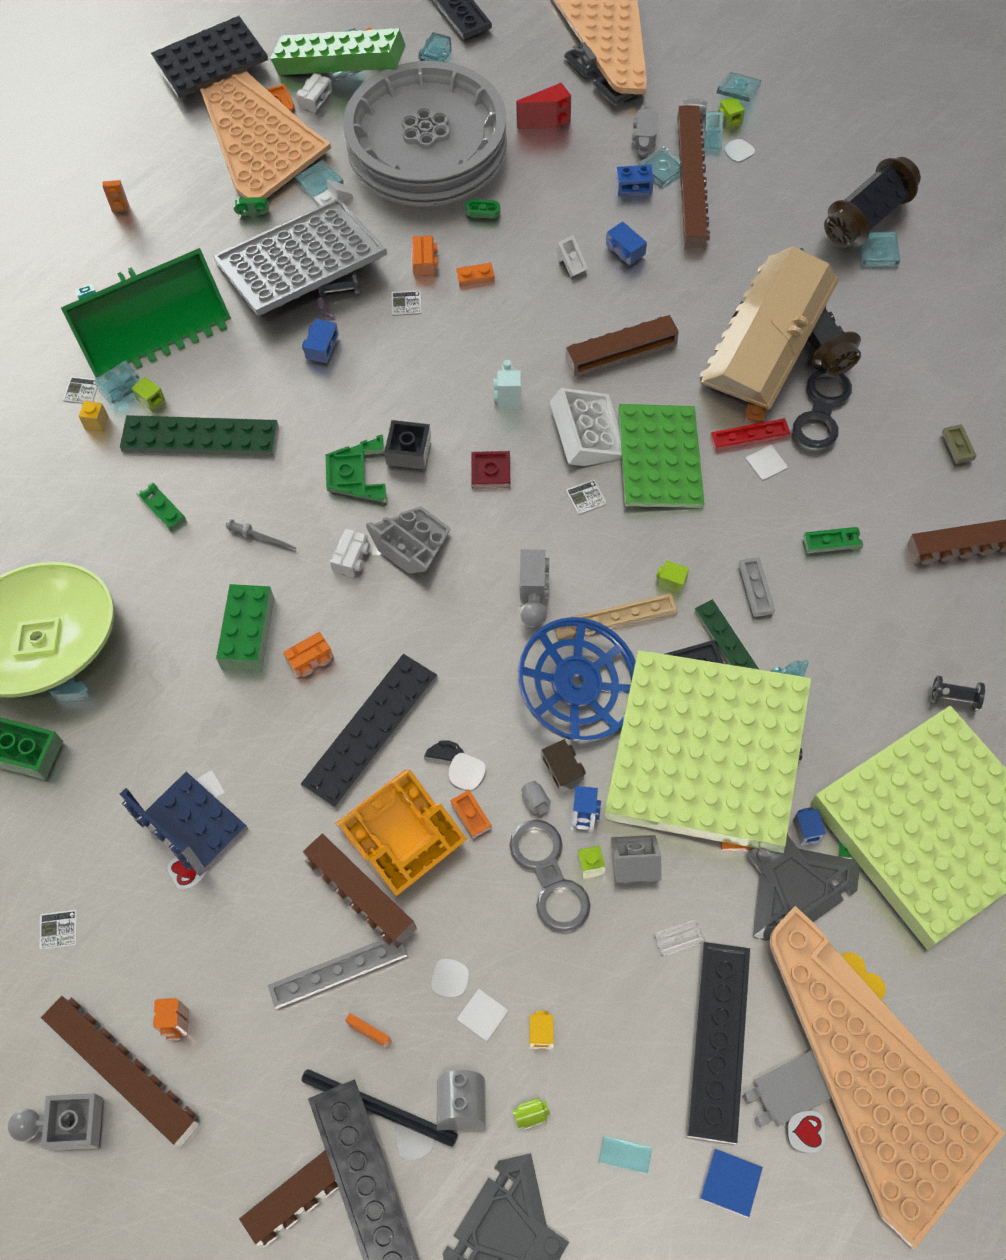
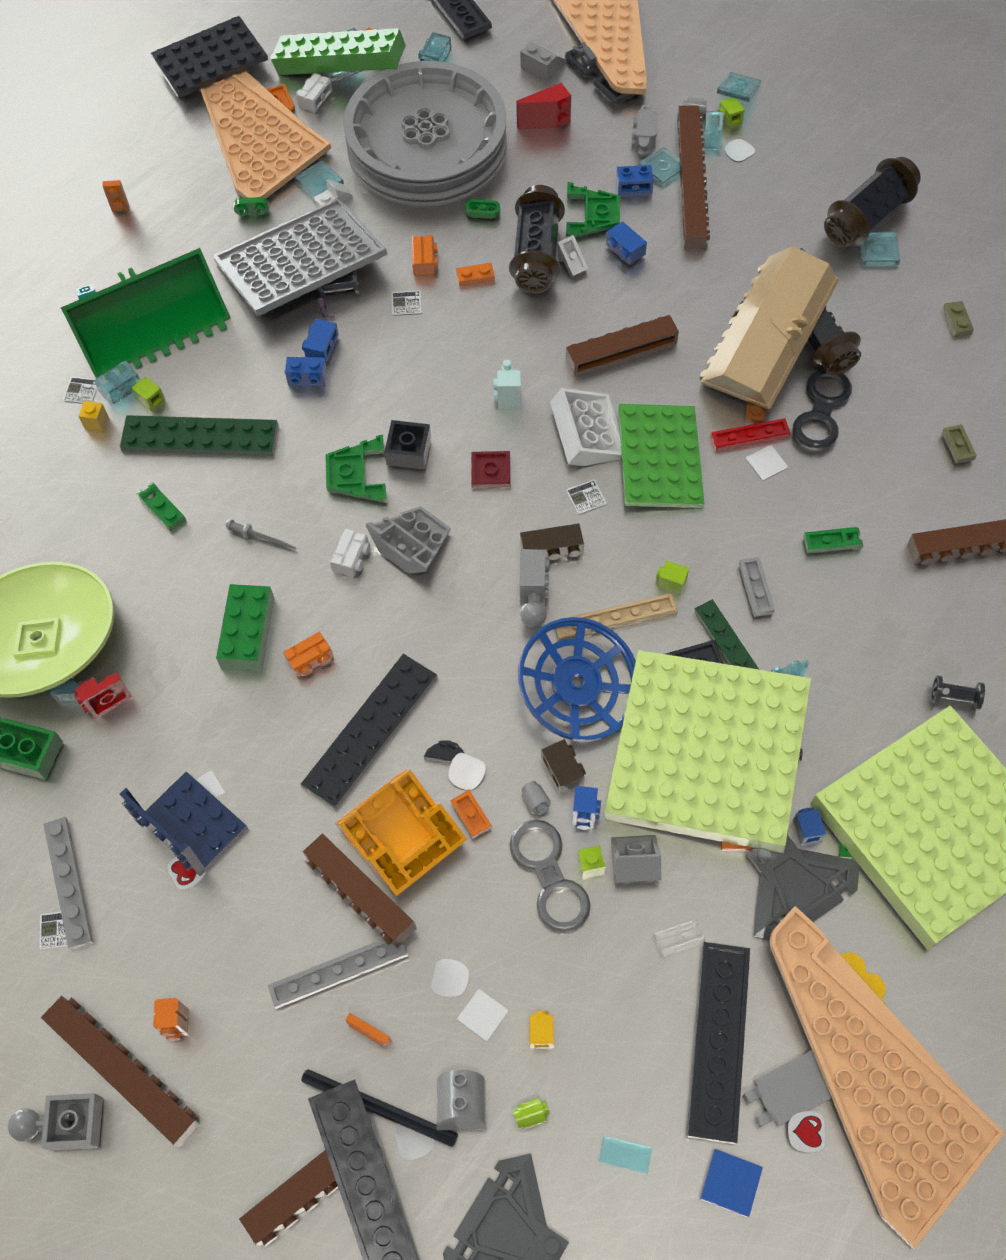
none -> light grey plate [43,817,93,950]
none -> red plate [74,673,132,718]
none -> blue brick [285,357,327,387]
none -> brick [509,185,565,293]
none -> light grey slope [520,42,567,81]
none -> dark brown brick [520,523,584,560]
none -> green wing [566,182,620,238]
none -> olive plate [943,301,974,337]

